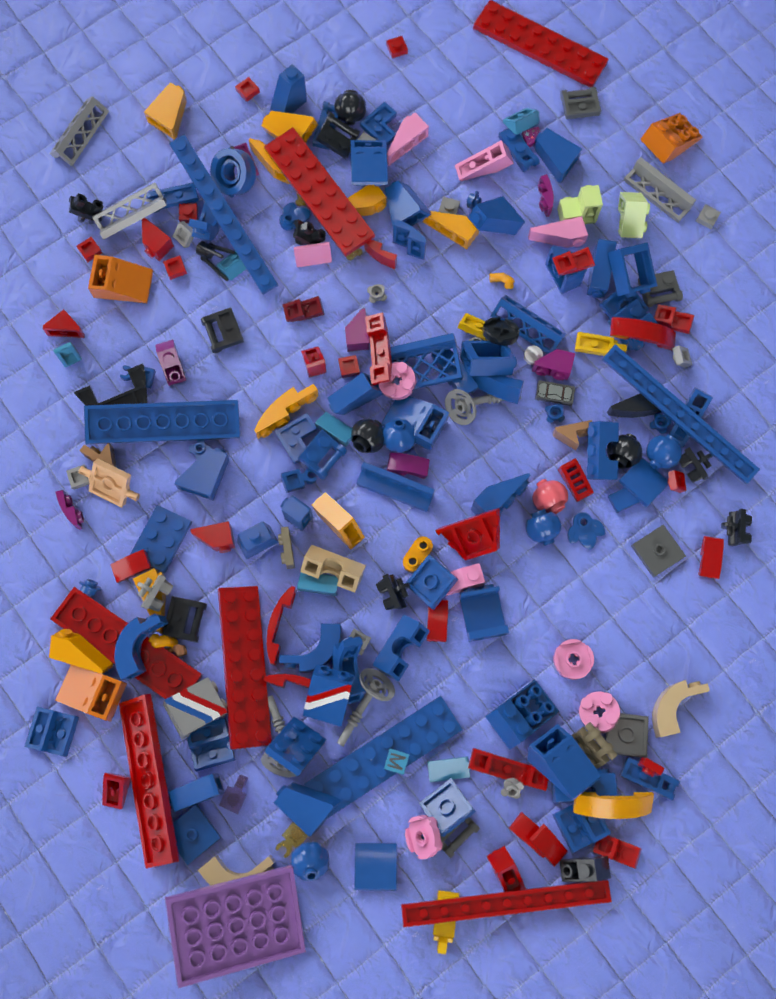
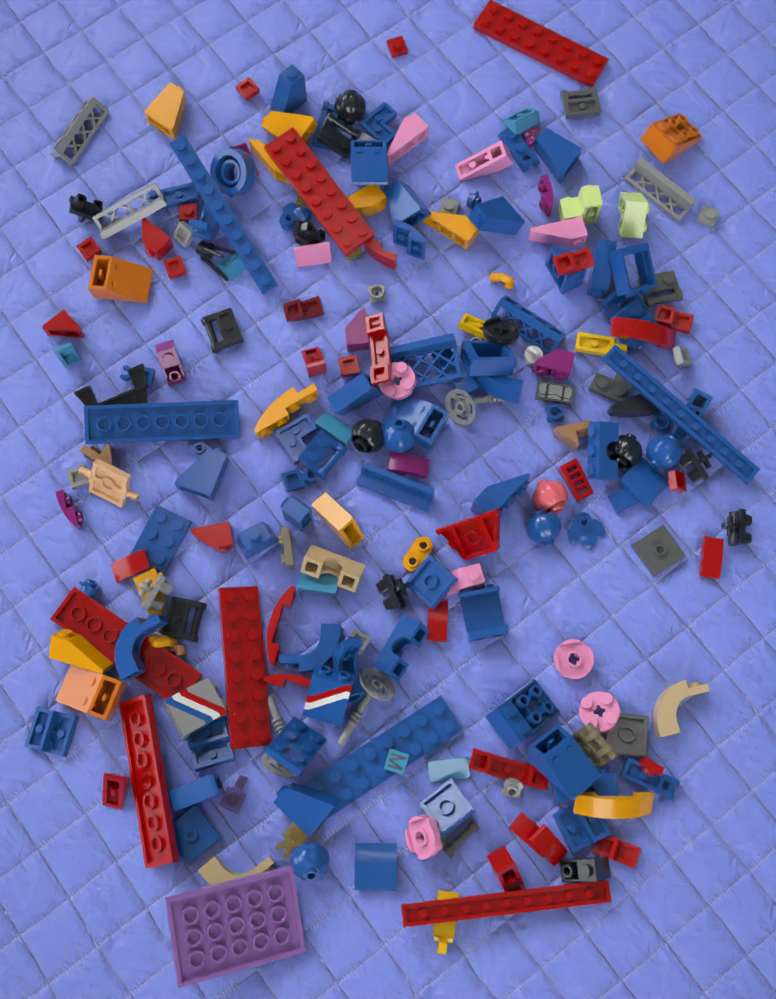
none -> dark grey plate [588,372,631,403]

